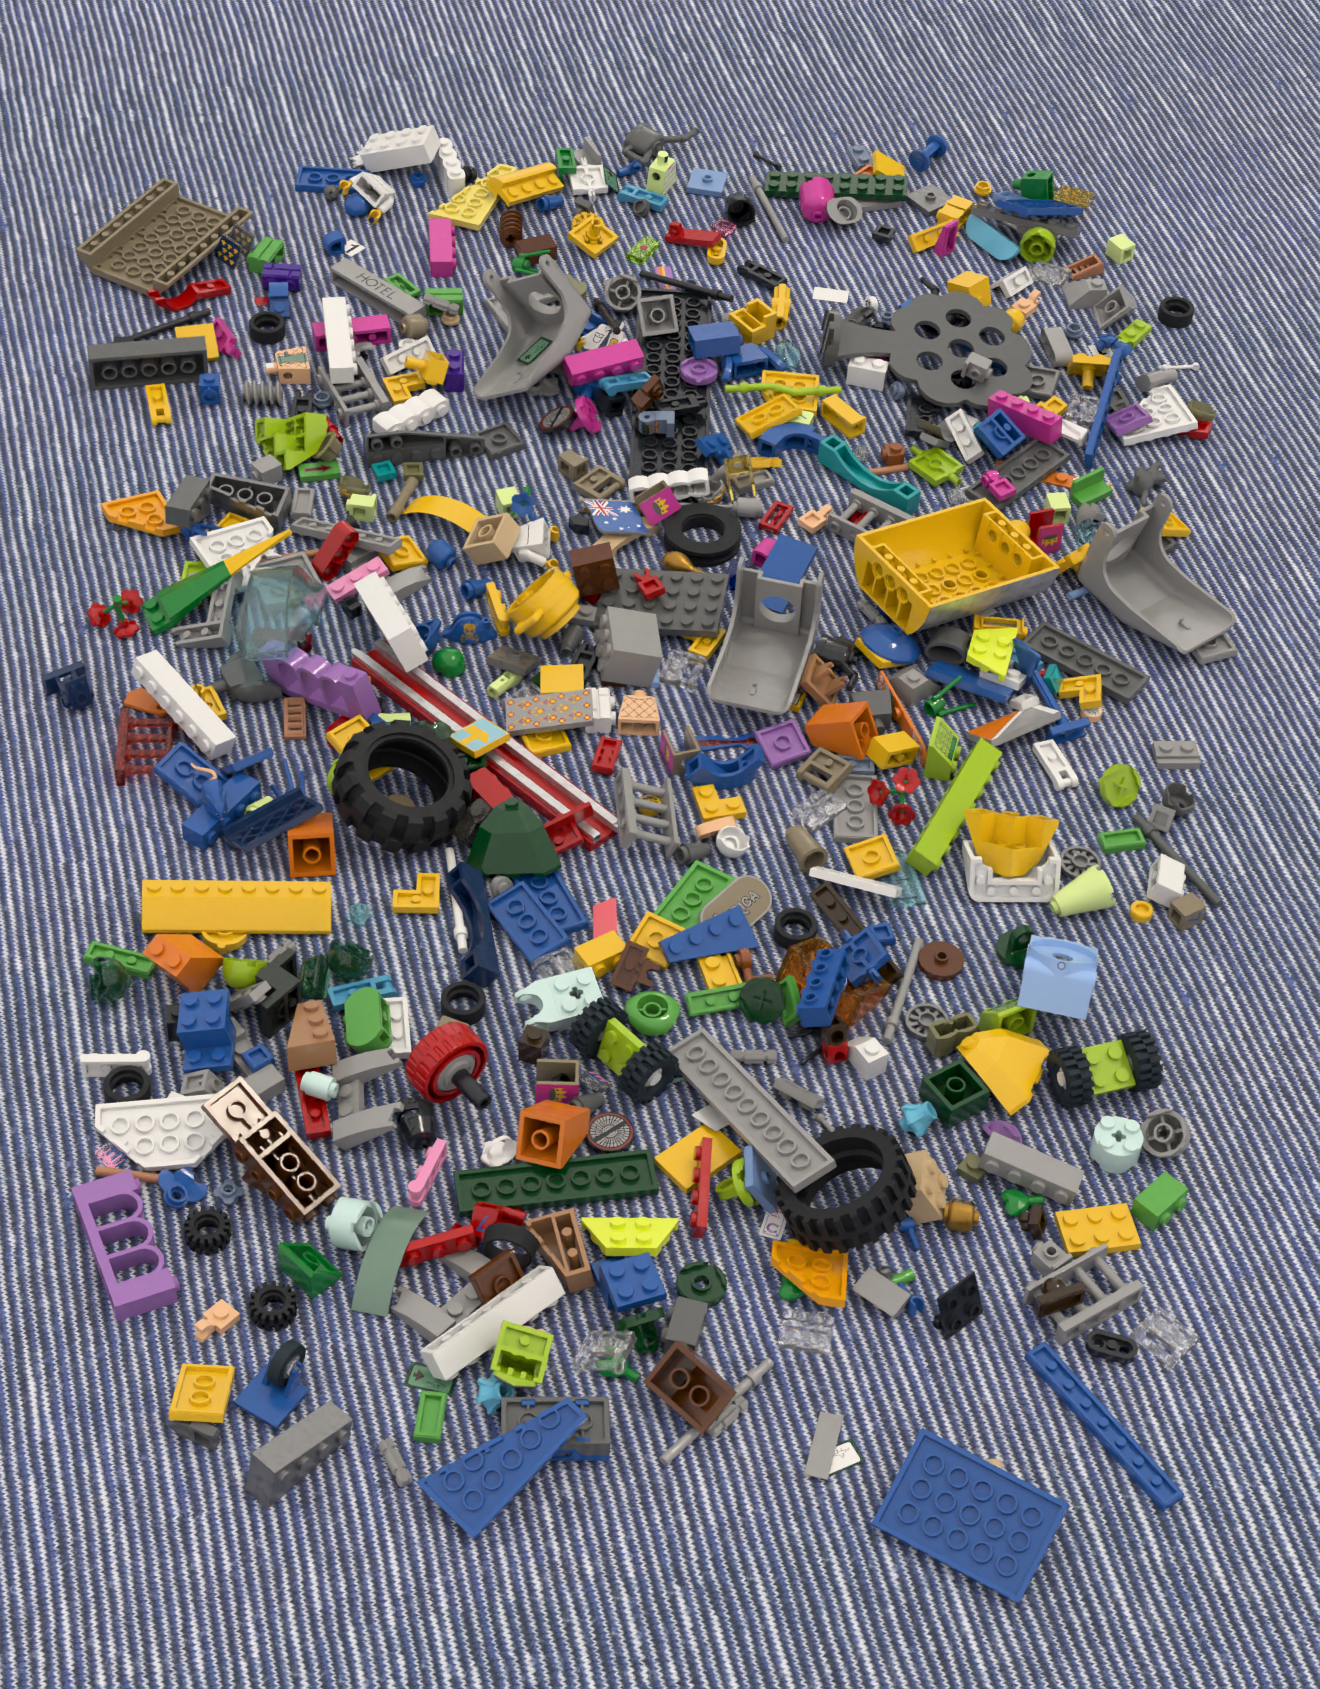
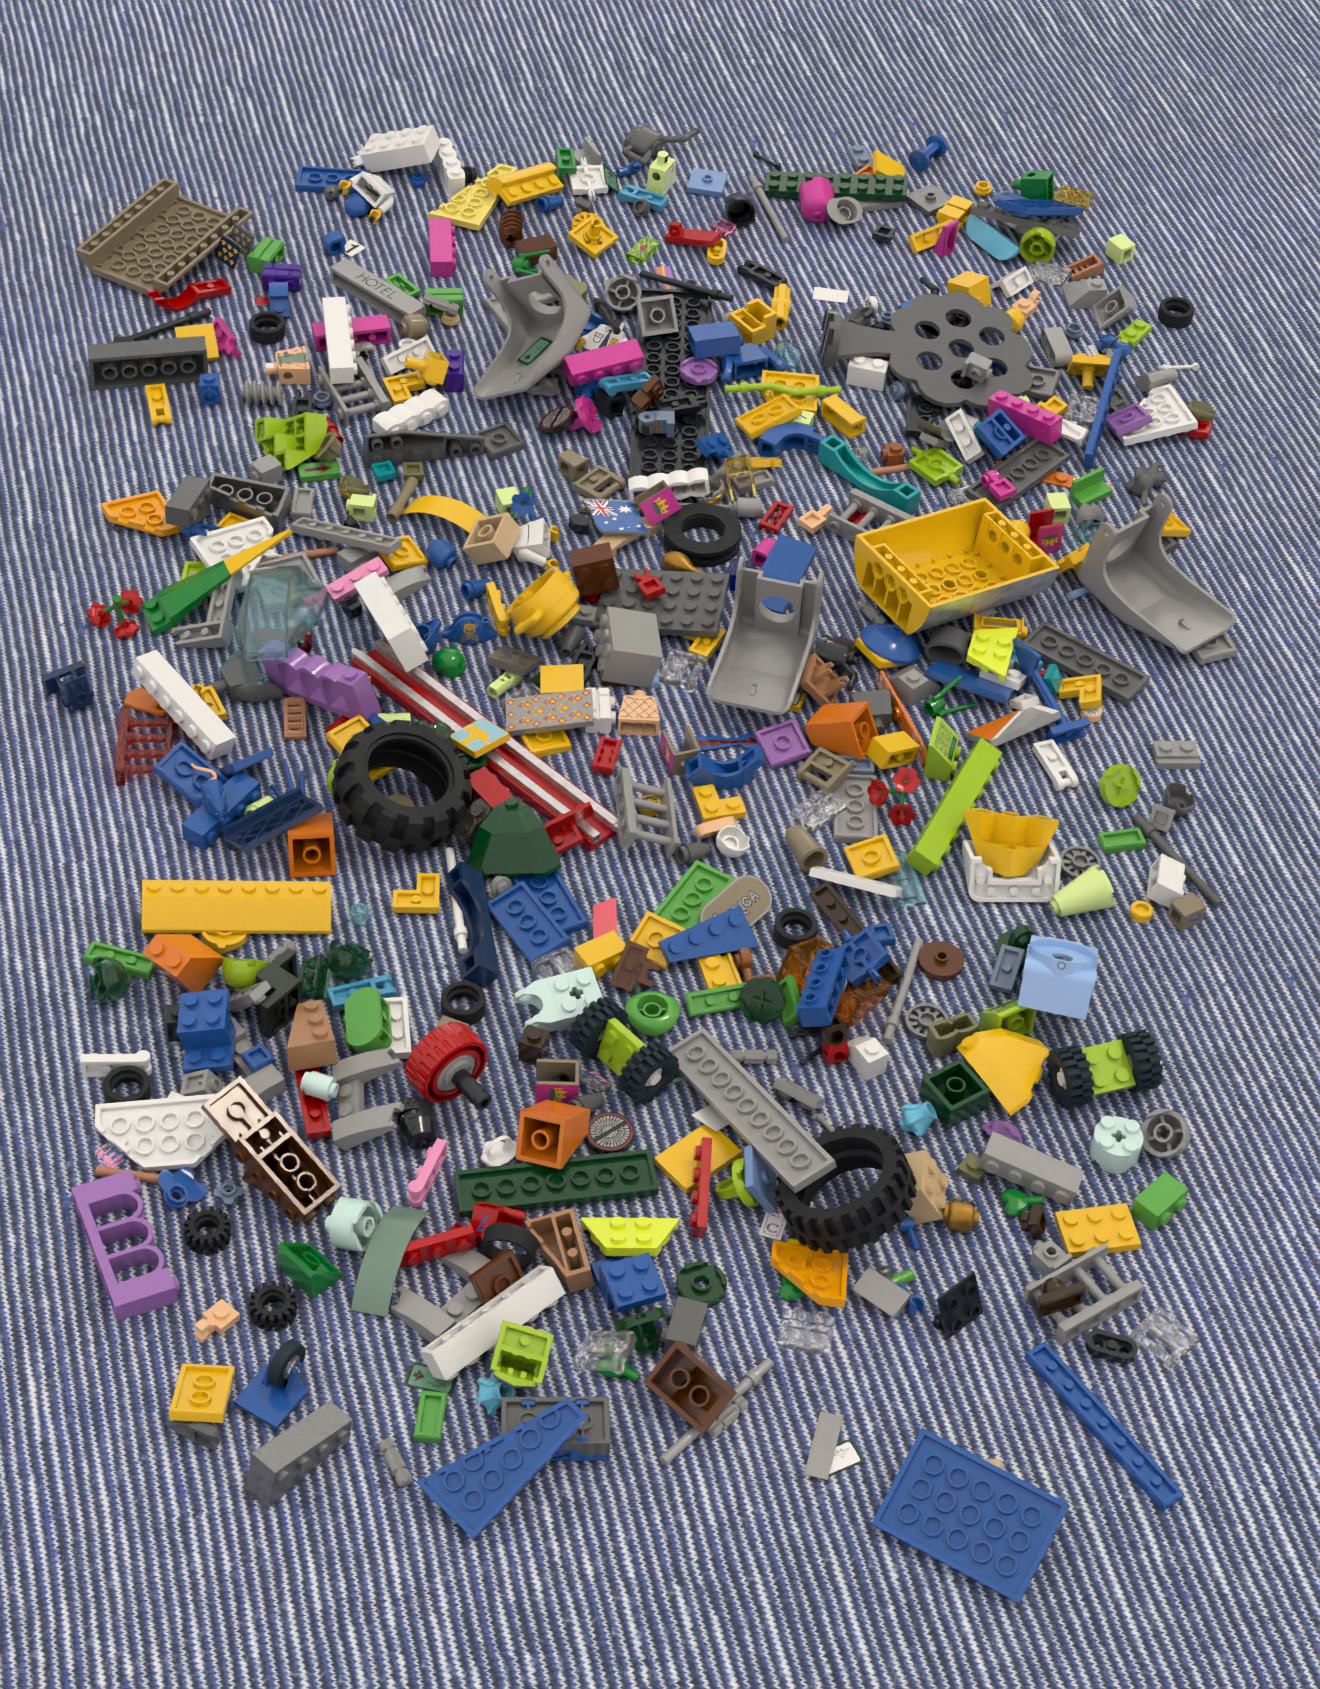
red beam [311,520,359,581] -> none
none -> sand blue plate [989,944,1025,994]

